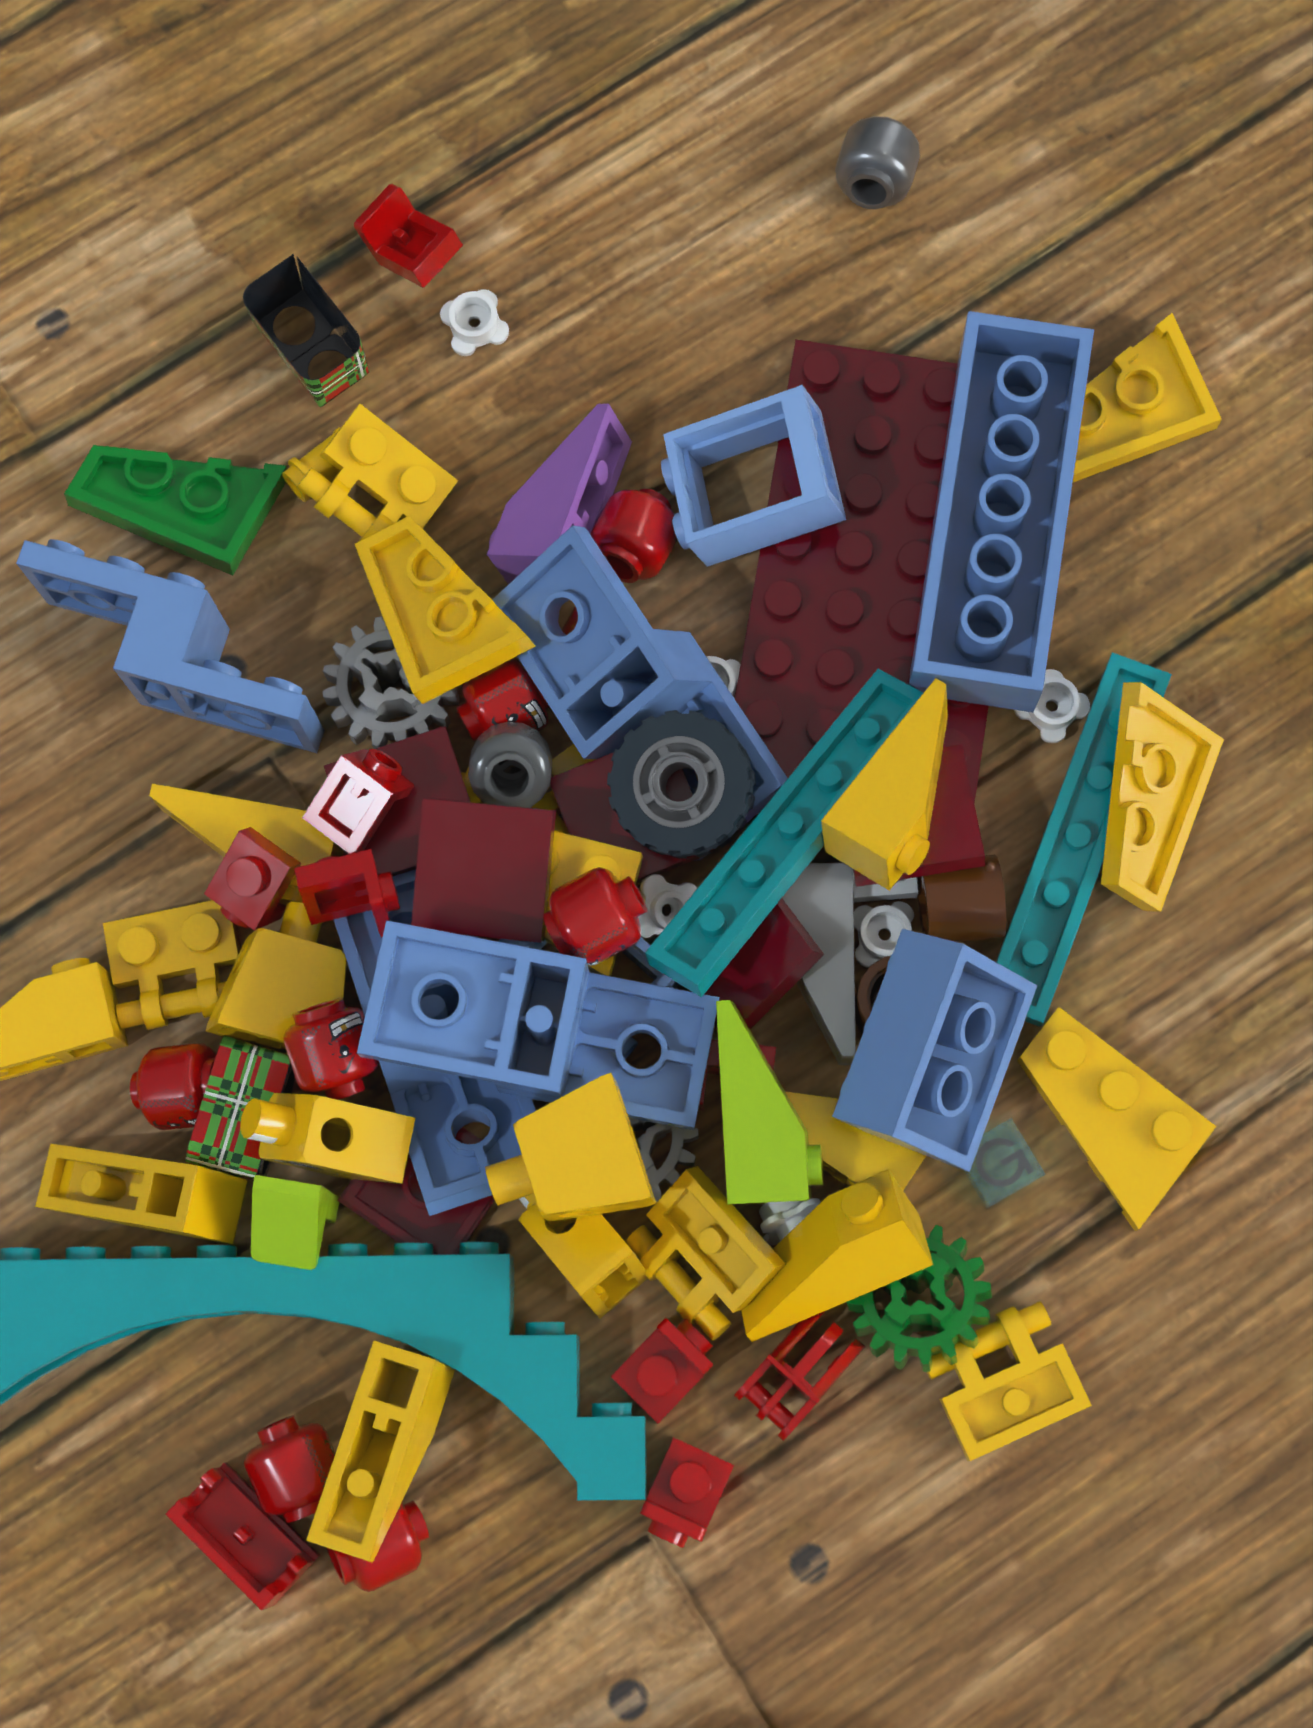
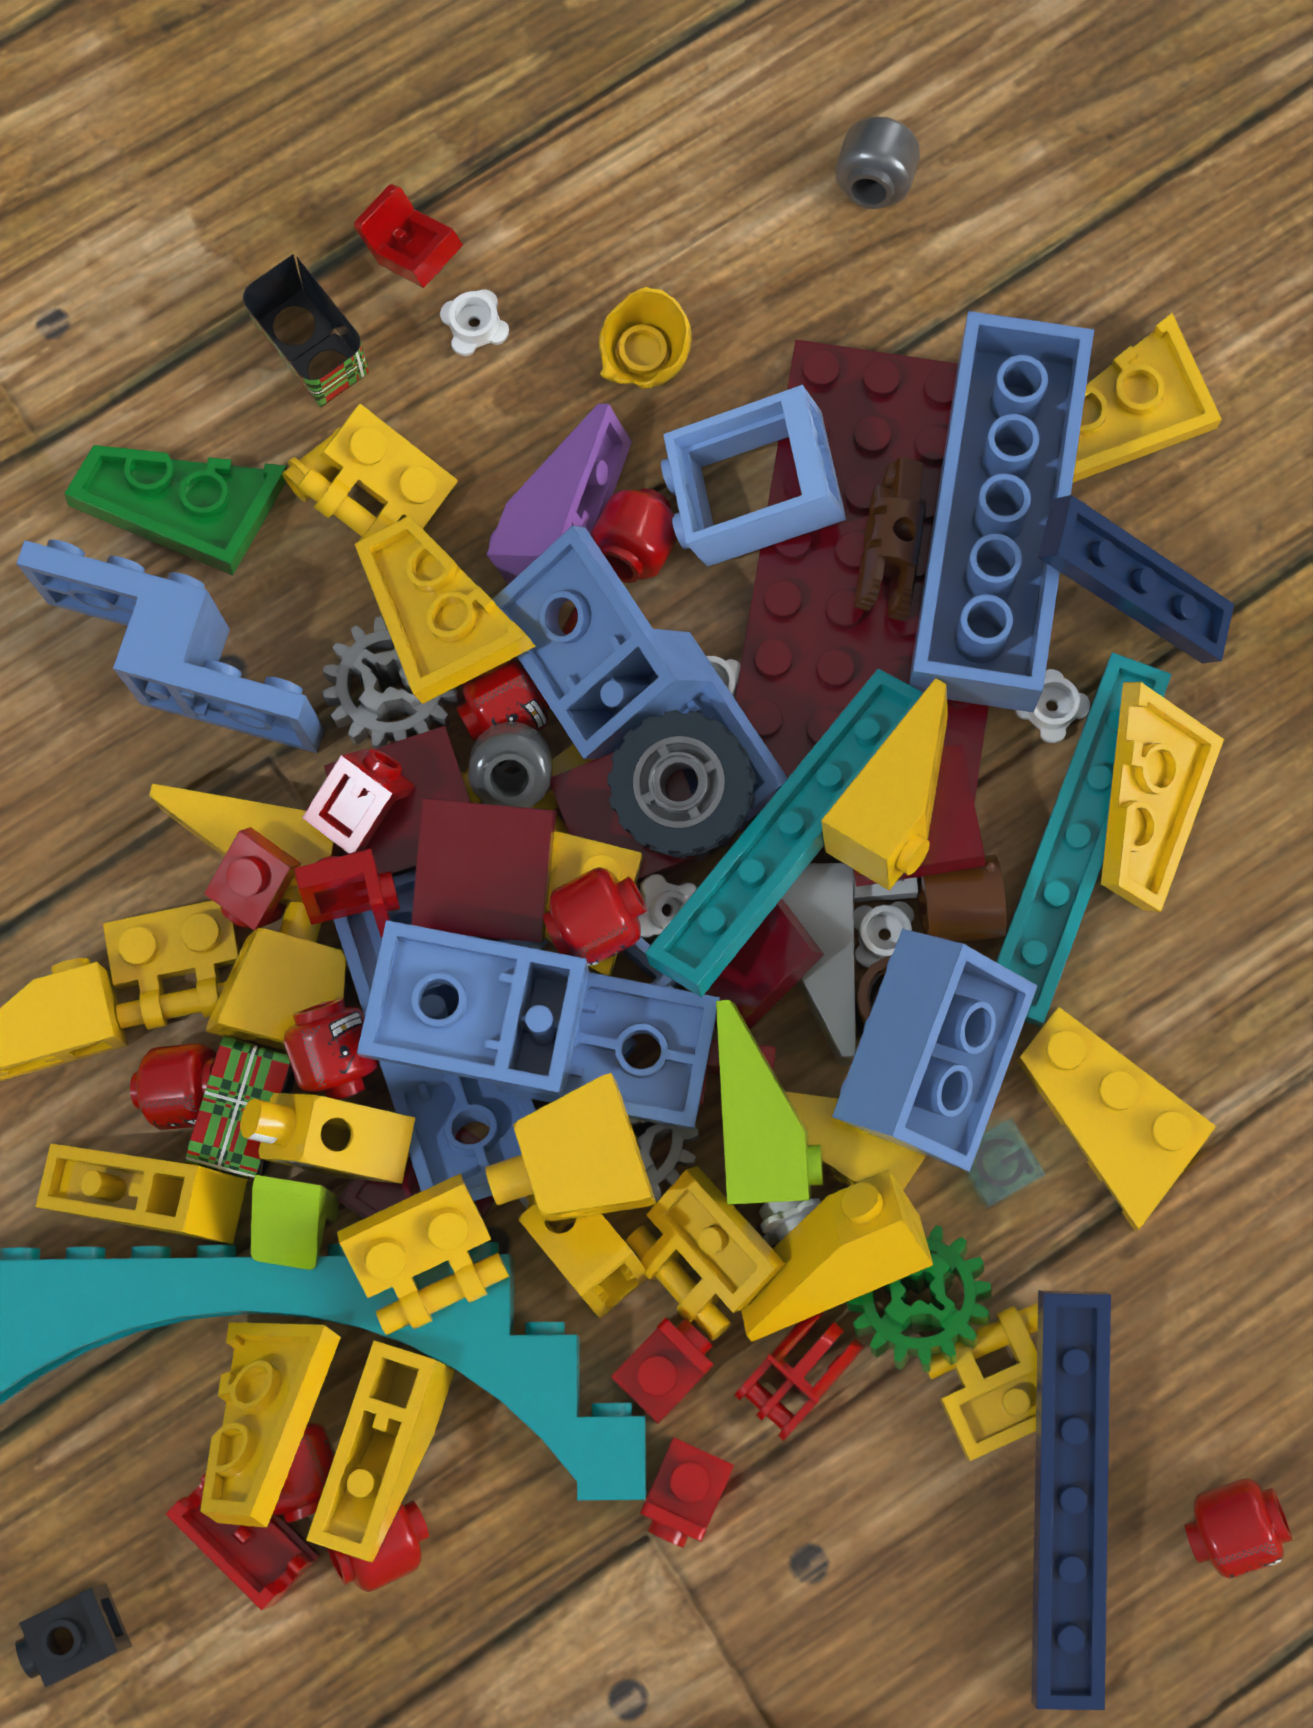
none -> black brick [15,1584,132,1687]
none -> yellow wing [200,1322,341,1528]
none -> yellow plate [337,1173,509,1335]
none -> yellow hair [599,287,692,389]
none -> reddish brown hinge [854,457,926,621]
none -> dark blue plate [1031,1290,1111,1710]
none -> dark blue plate [1038,495,1234,664]
none -> red head [1184,1478,1293,1579]

